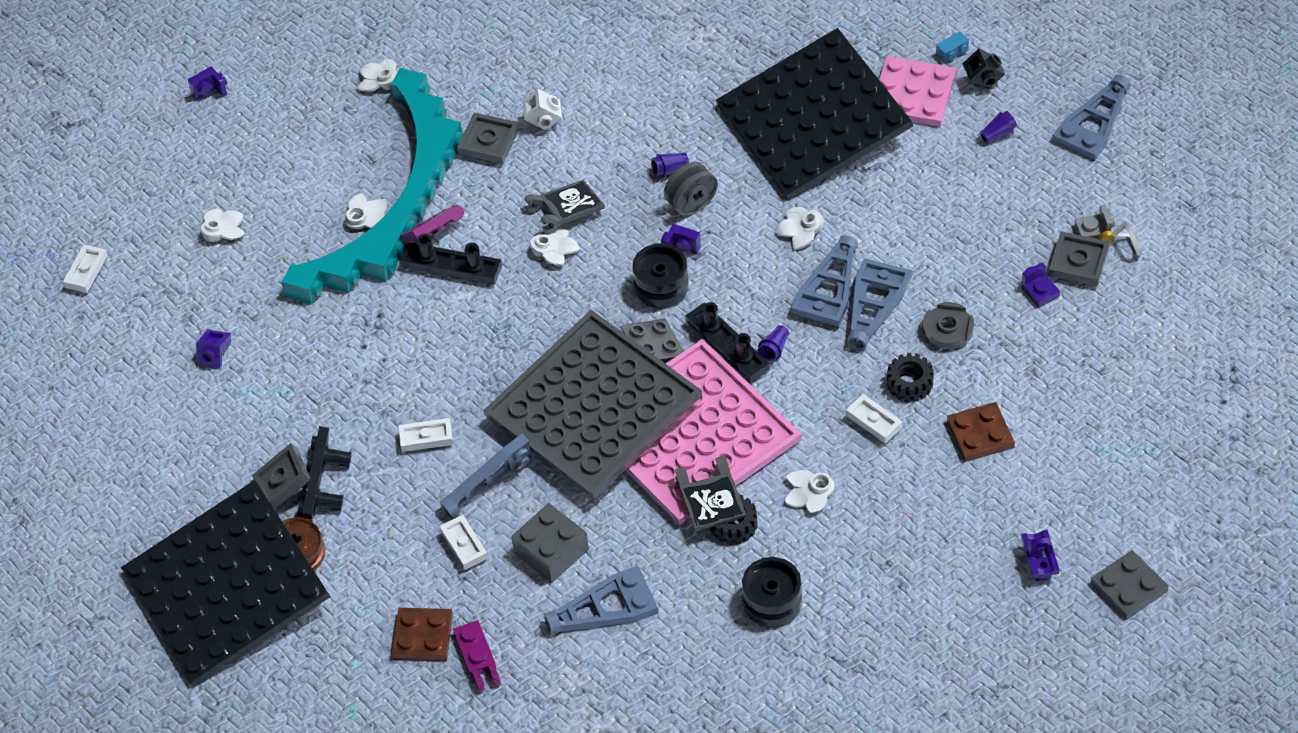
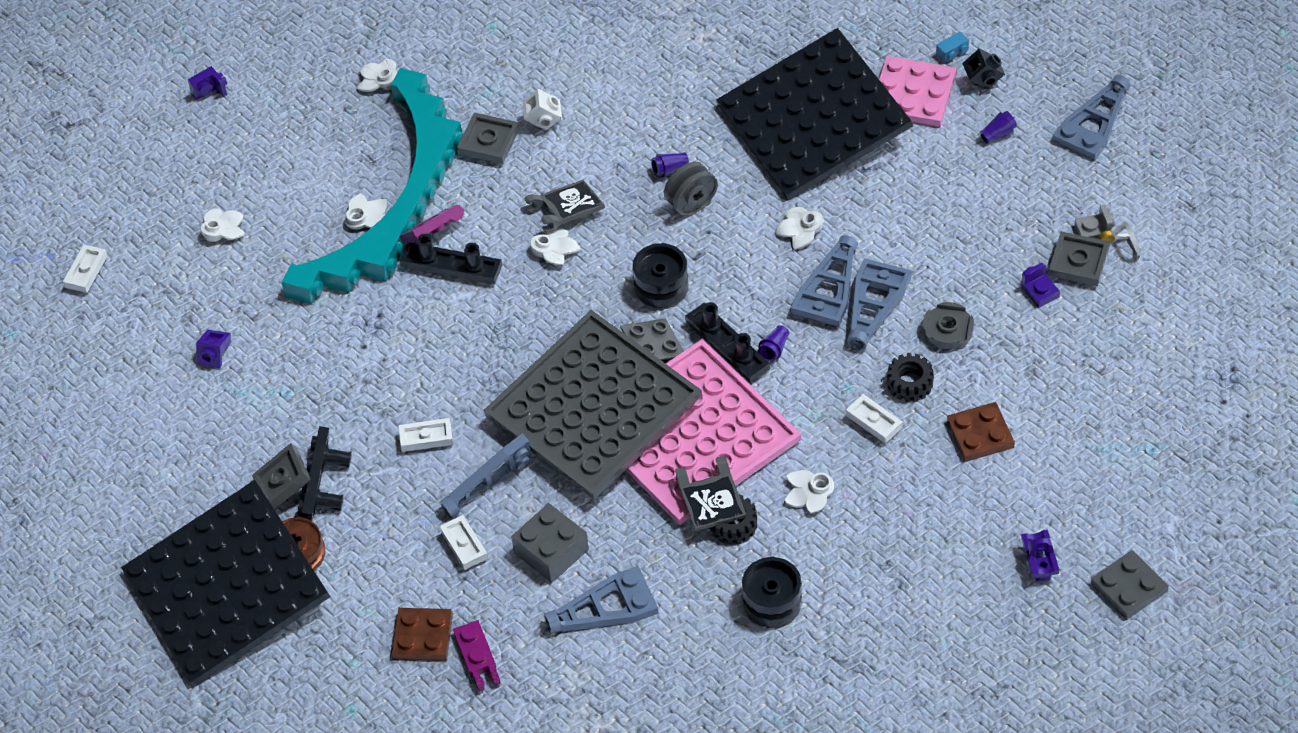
dark purple bracket [661,224,701,254] -> none

